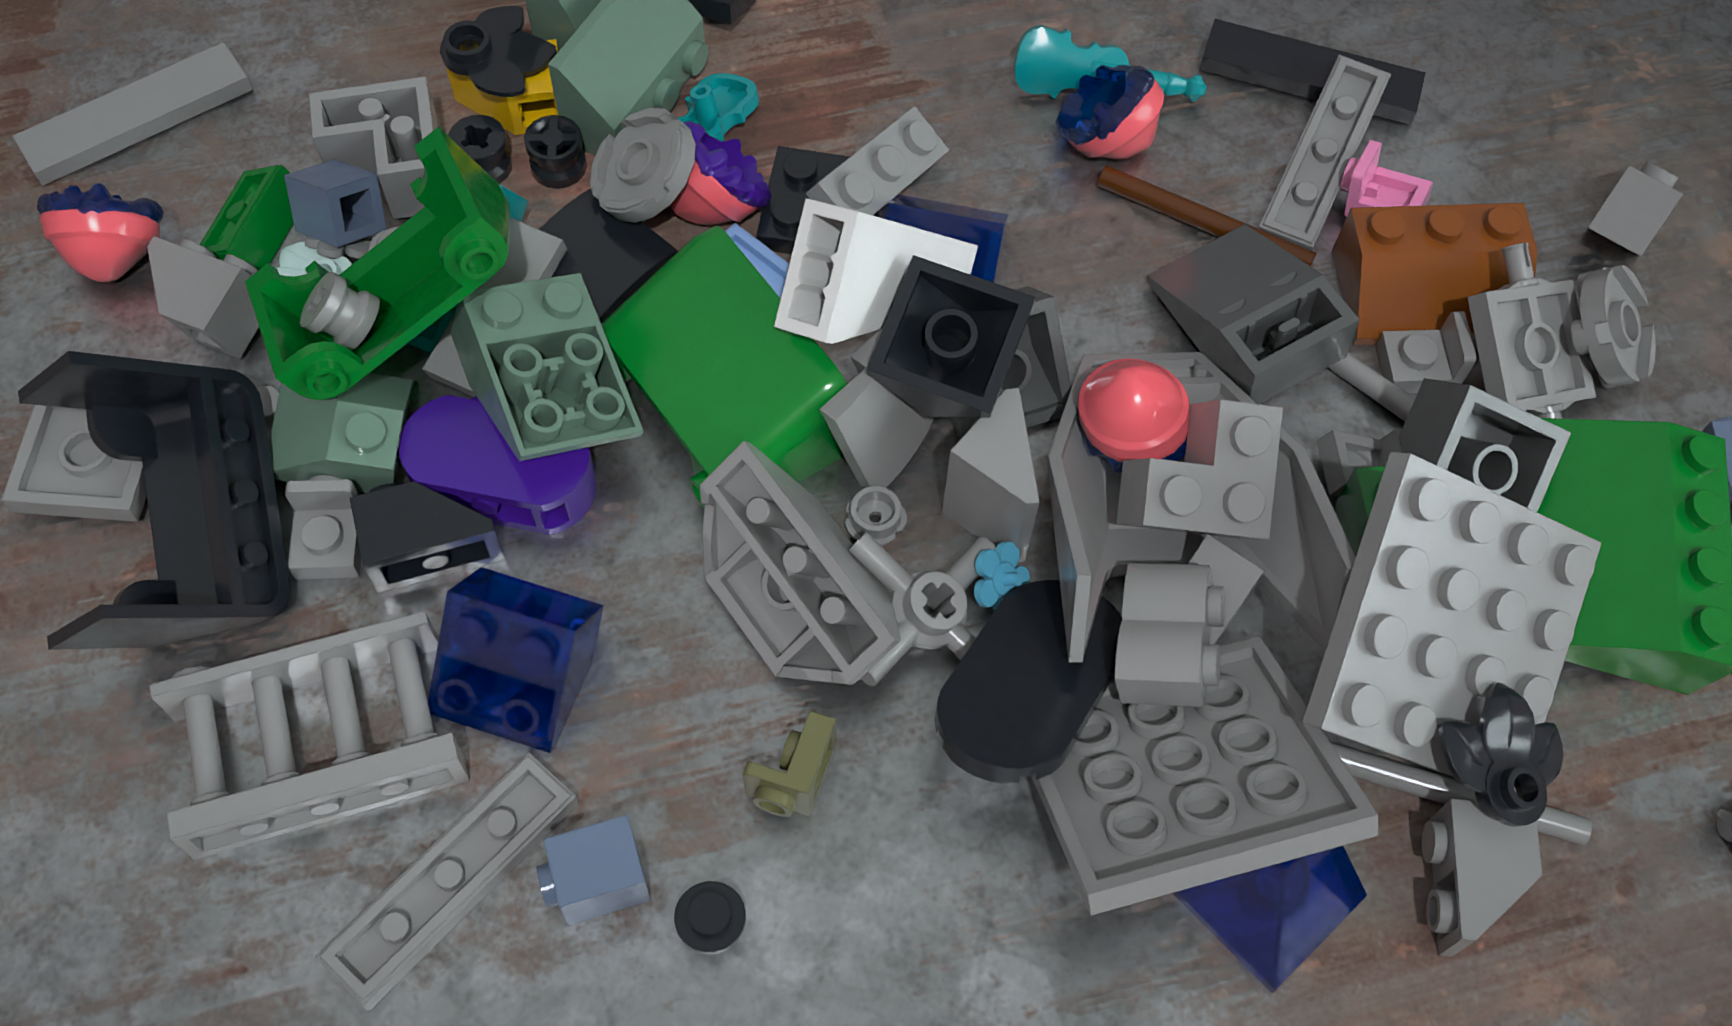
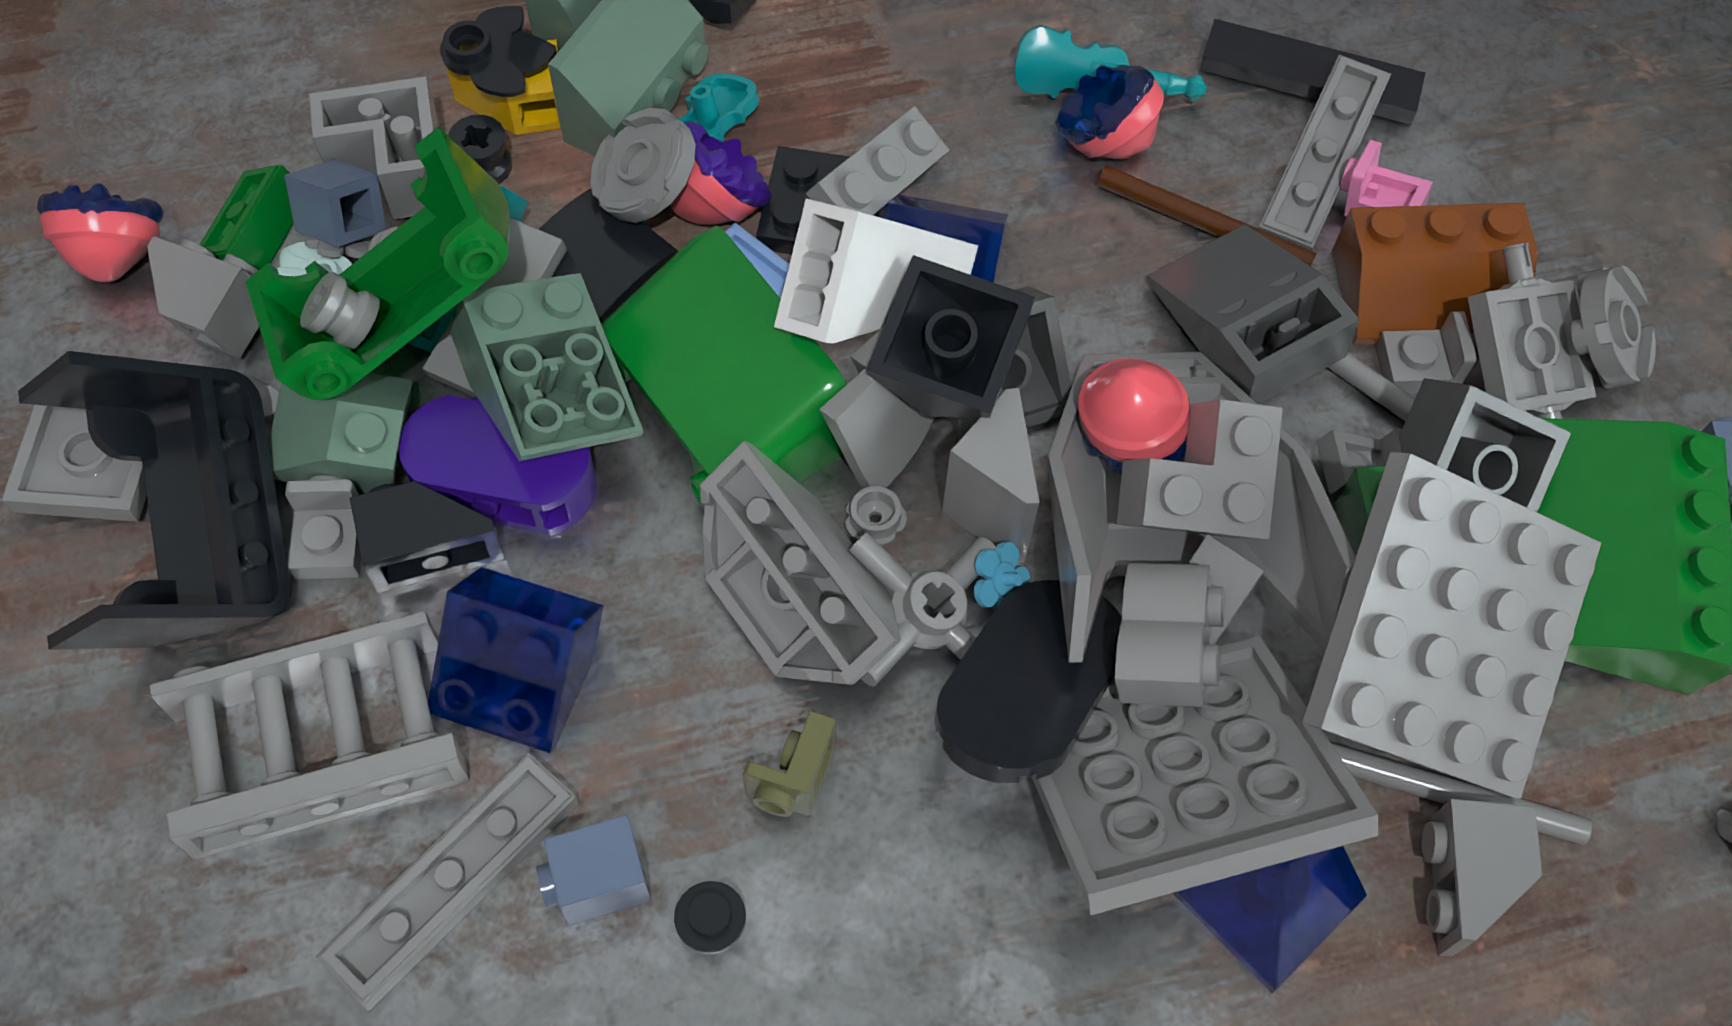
light grey tile [12,42,253,186] -> none
black wheel [524,115,587,189] -> none
black plate [1438,683,1564,827] -> none
light grey slope [1588,161,1683,256] -> none

